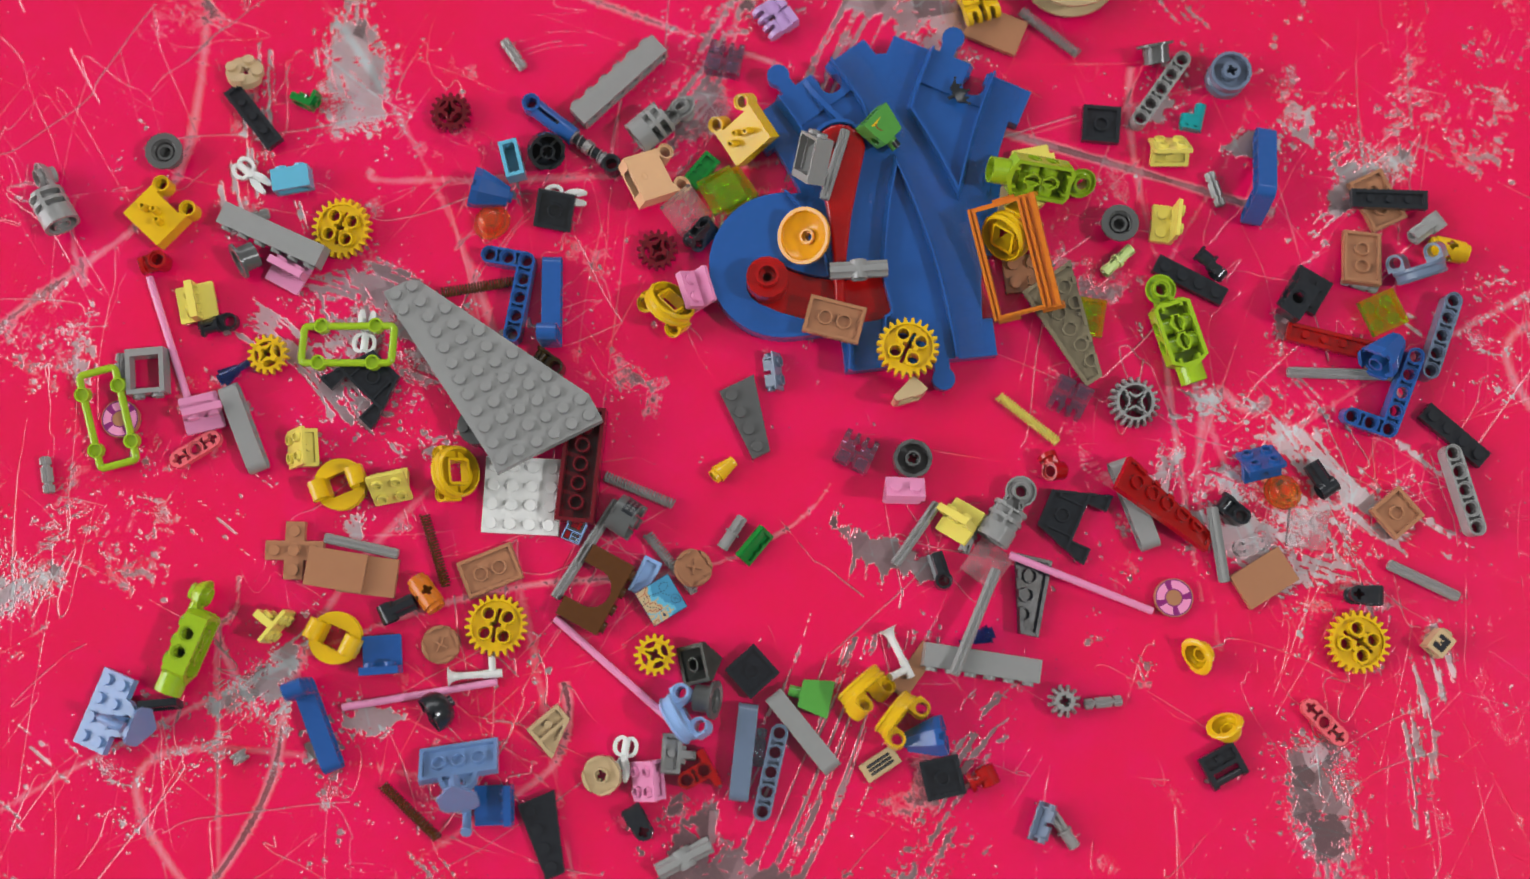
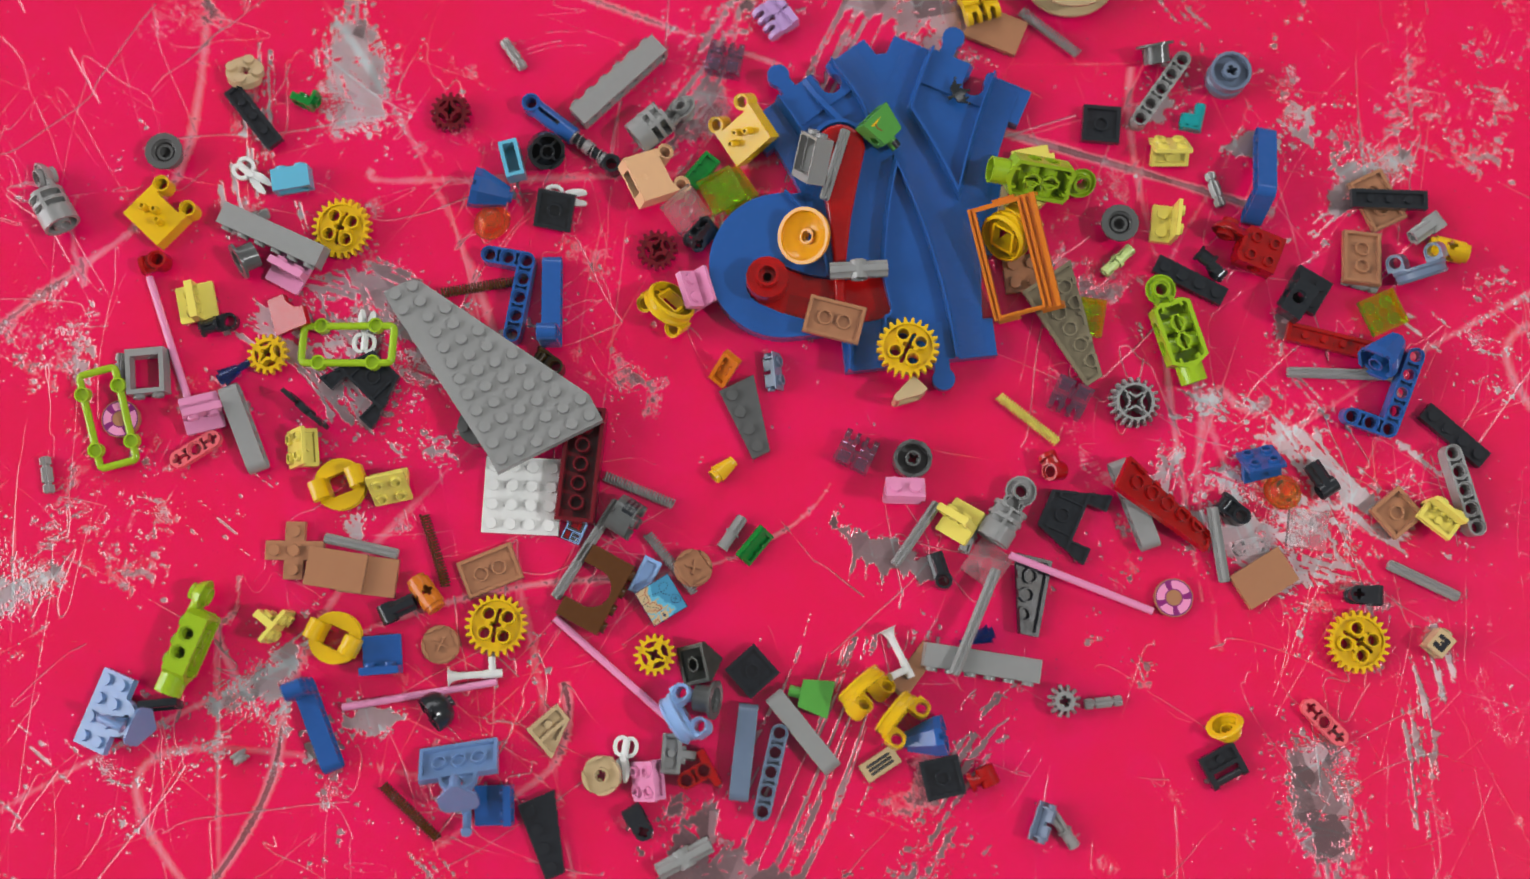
yellow piece [431,445,480,502] -> none
clear light blue axle [753,728,767,767] -> none
yellow hat [1181,638,1215,675] -> none
sand blue beam [1418,292,1463,382] -> none
none -> tile [267,294,311,337]
none -> black piece [281,387,330,430]
none -> orange tile [708,349,742,389]
none -> red brick [1211,216,1287,279]
none -> light yellow bracket [1415,496,1469,541]

